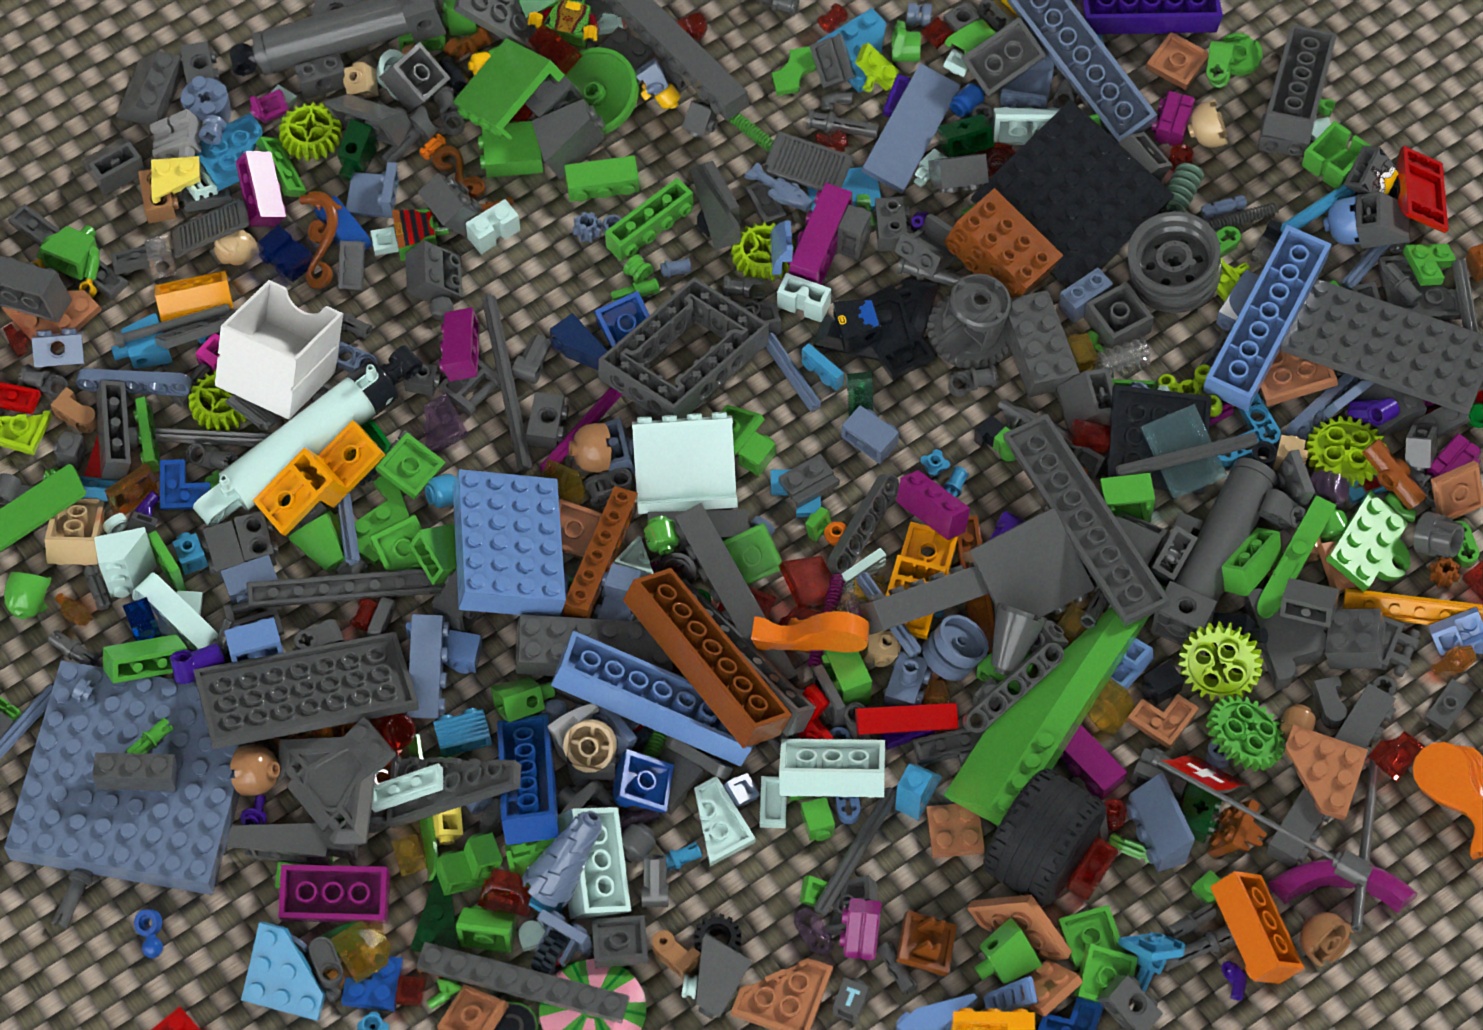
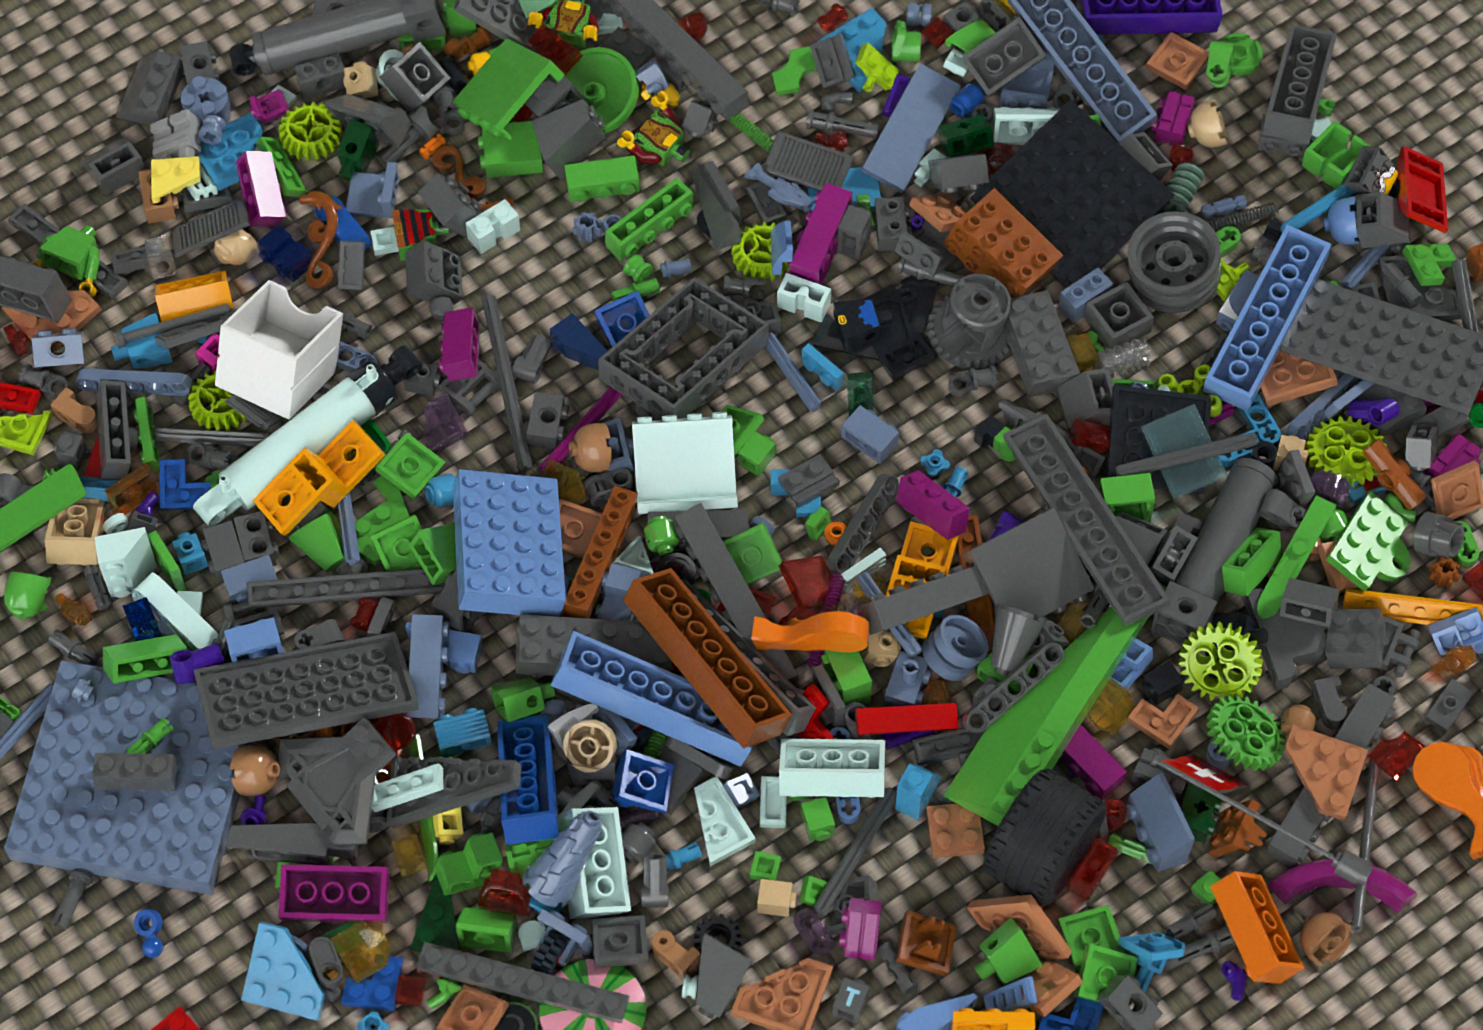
none -> torso [617,91,690,166]
none -> bright green tile [750,851,781,881]
none -> tan brick [757,879,797,917]
none -> nougat plate [909,192,968,232]

